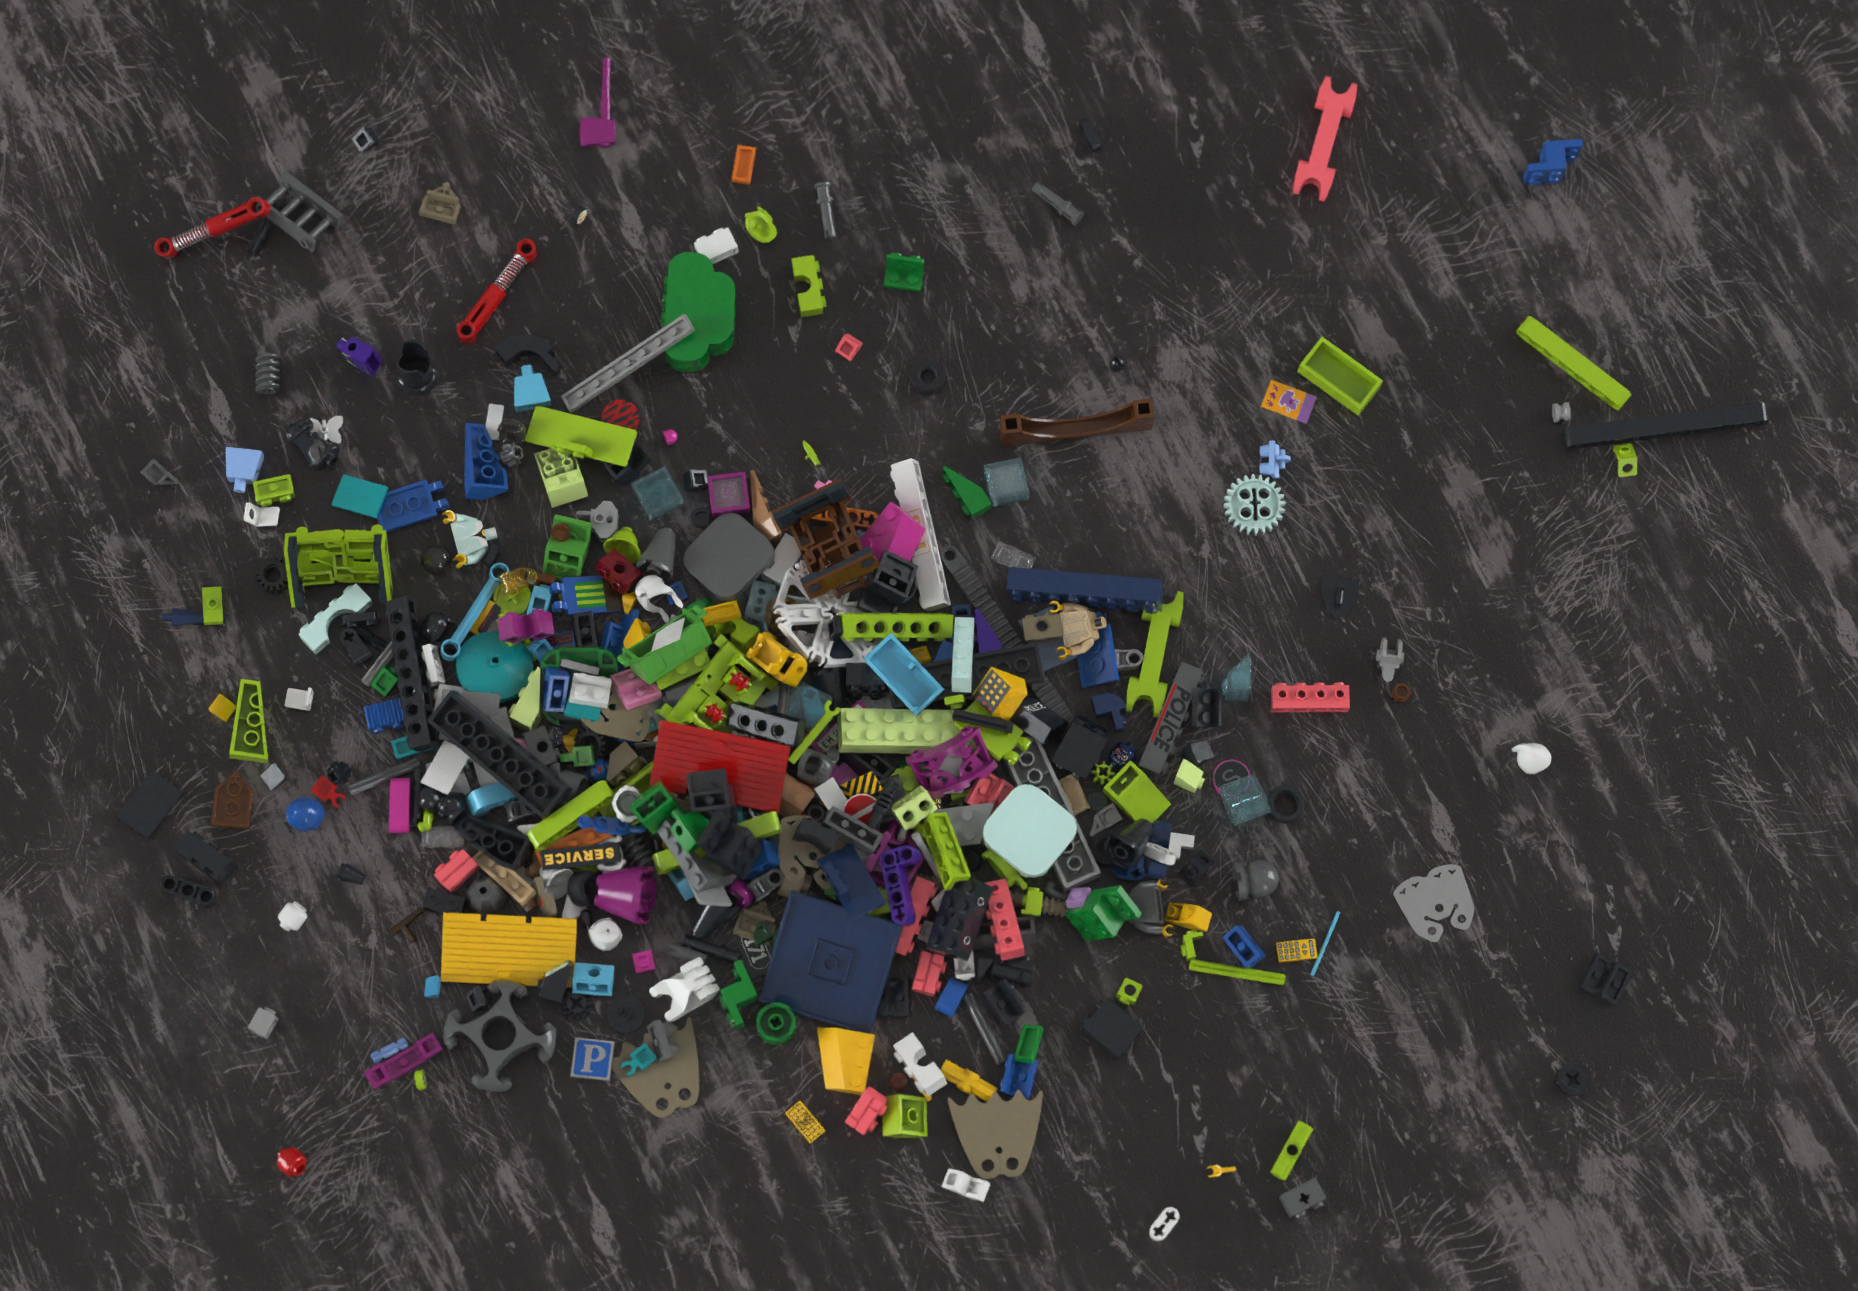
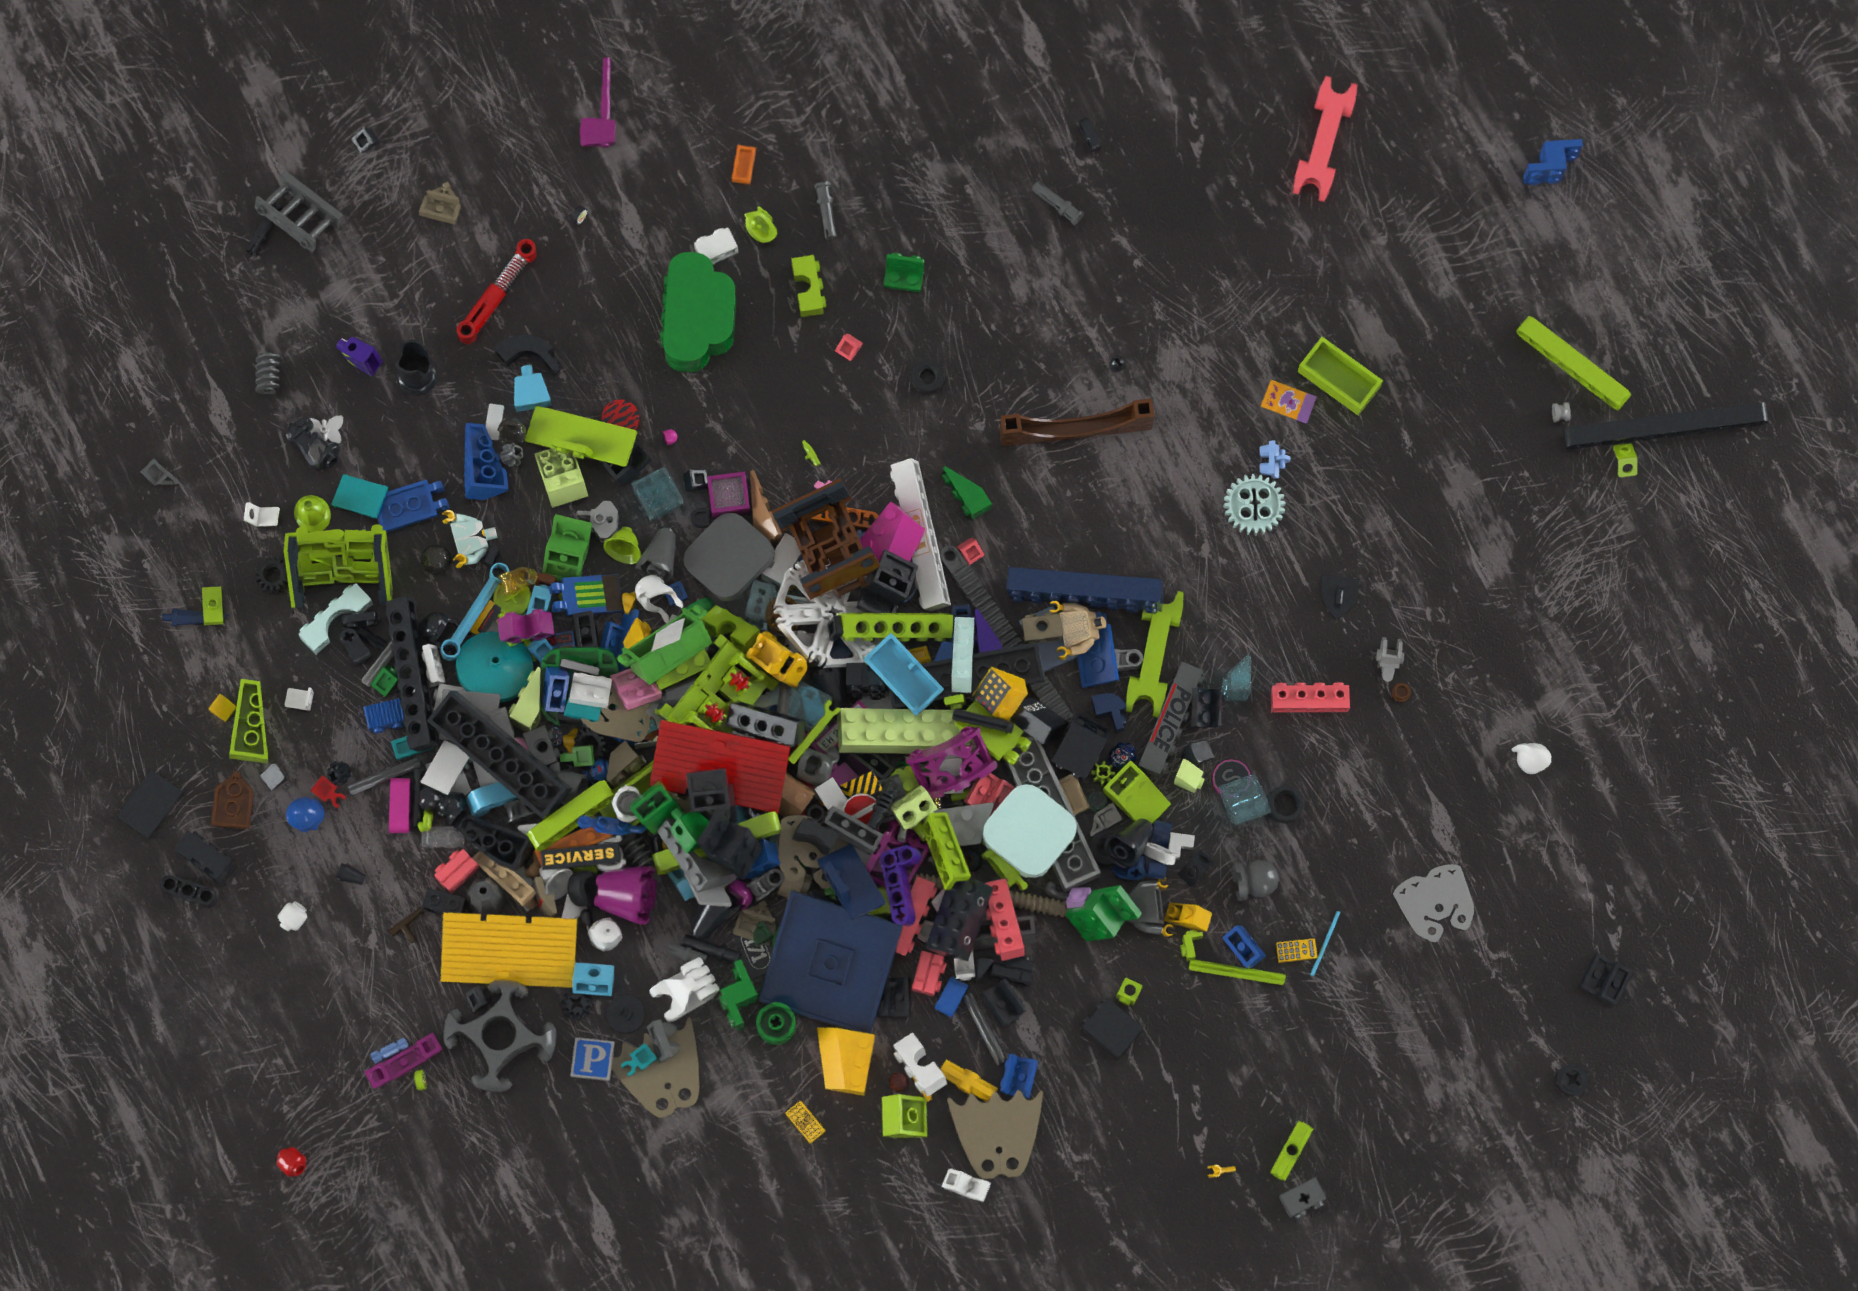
red piece [154,197,271,258] -> none
light blue torso [226,447,264,493] -> none
light grey brick [247,1007,278,1040] -> none
lime bracket [253,474,295,507] -> none
dark azure slope [424,976,441,998] -> none
black slope [536,960,572,1002] -> none
reddish brown plate [551,523,570,542] -> none
light grey tile [561,314,695,413] -> none
dark red brick [595,548,642,595] -> none
dark pink tile [632,950,656,974] -> none
yellow tile [702,600,742,627] -> none
coral brick [845,1087,888,1135] -> none
light grey bar [912,832,942,882] -> none
piece [983,457,1029,507] -> none
clear slope [991,542,1036,569] -> none
green tile [1014,1025,1044,1064] -> none
lime brick [1021,887,1043,917] -> none
white beam [1149,1207,1179,1241] -> none
none -> lime hat [294,495,331,532]
none -> coral slope [956,537,984,565]

